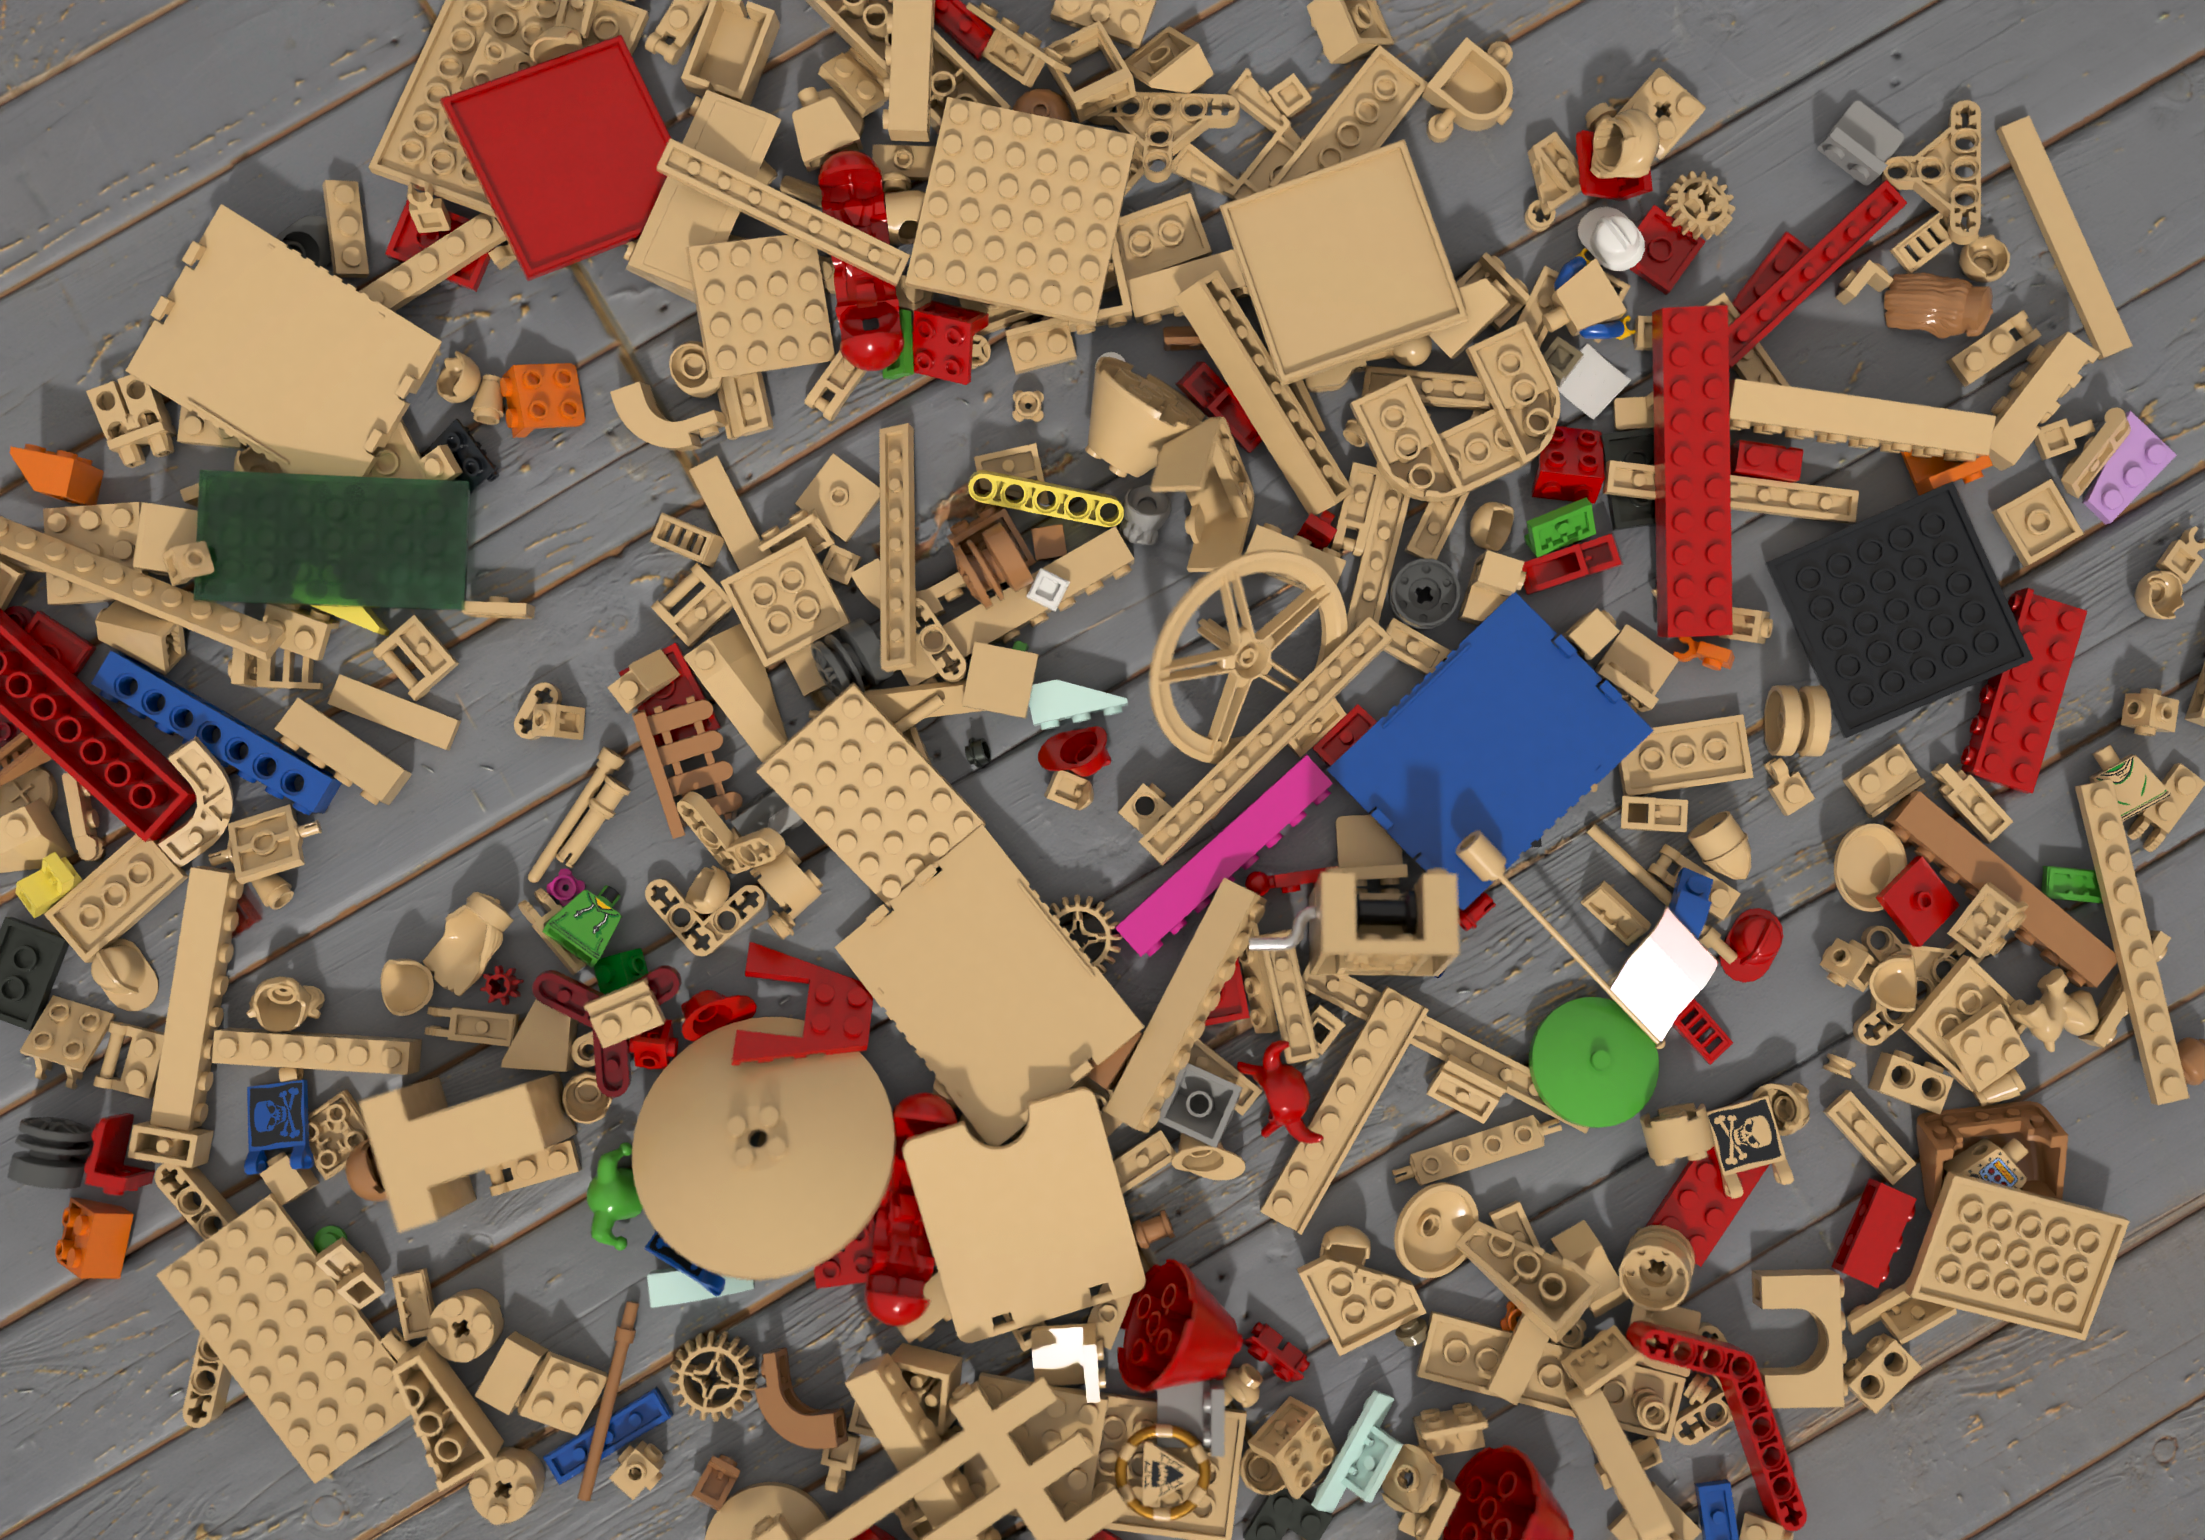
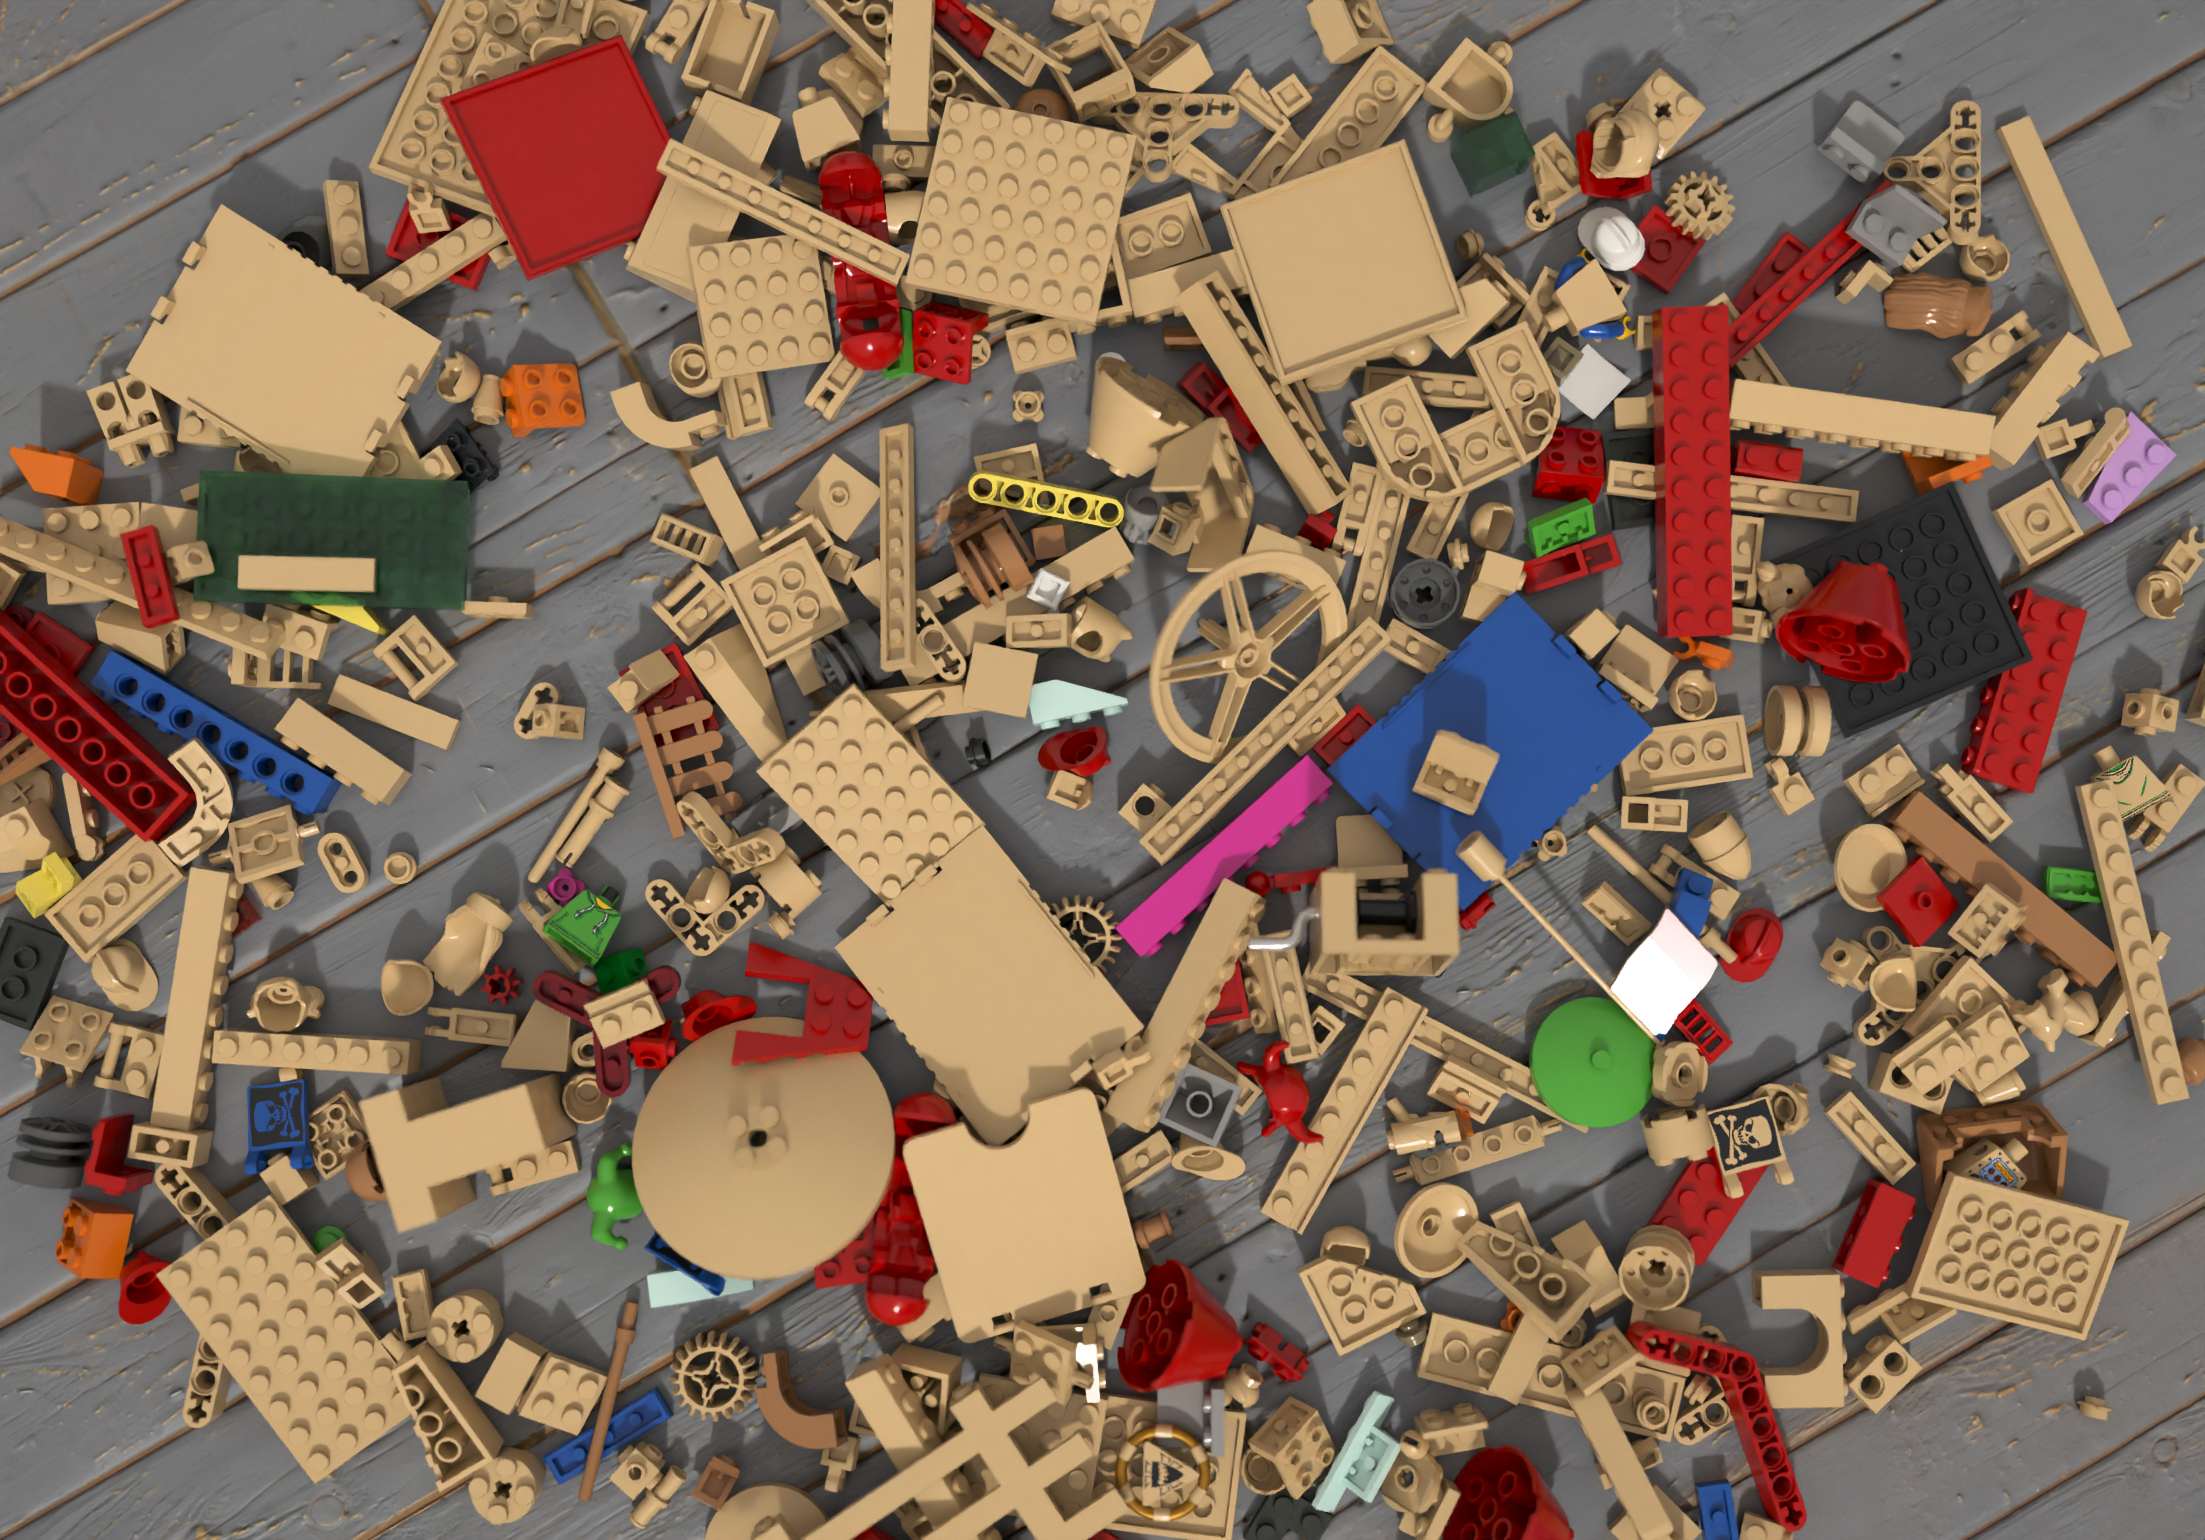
none -> red piece [118,1250,172,1325]
none -> red plate [120,525,181,629]
none -> tan tile [238,555,377,592]
none -> tan plate [317,833,369,893]
none -> tan plate [384,852,417,884]
none -> tan pin [629,1465,687,1529]
none -> tan plate [993,1320,1095,1406]
none -> tan plate [1006,613,1072,650]
none -> tan piece [1069,596,1134,663]
none -> tan plate [1091,1035,1151,1090]
none -> tan window [1147,502,1202,556]
none -> tan piece [1386,1097,1474,1159]
none -> tan hinge [1399,1430,1429,1460]
none -> tan bracket [1412,730,1499,817]
none -> tan plate [1447,538,1470,570]
none -> clear green piece [1450,111,1536,197]
none -> tan plate [1456,229,1484,260]
none -> tan plate [1534,826,1567,861]
none -> tan plate [1651,1041,1708,1107]
none -> tan hair [1668,669,1717,721]
none -> tan plate [1731,514,1765,608]
none -> tan hair [1755,561,1813,629]
none -> red cone [1775,561,1911,682]
none -> light grey bracket [1845,184,1947,268]
none -> tan plate [1890,1017,1977,1096]
none -> tan plate [2077,1395,2112,1421]

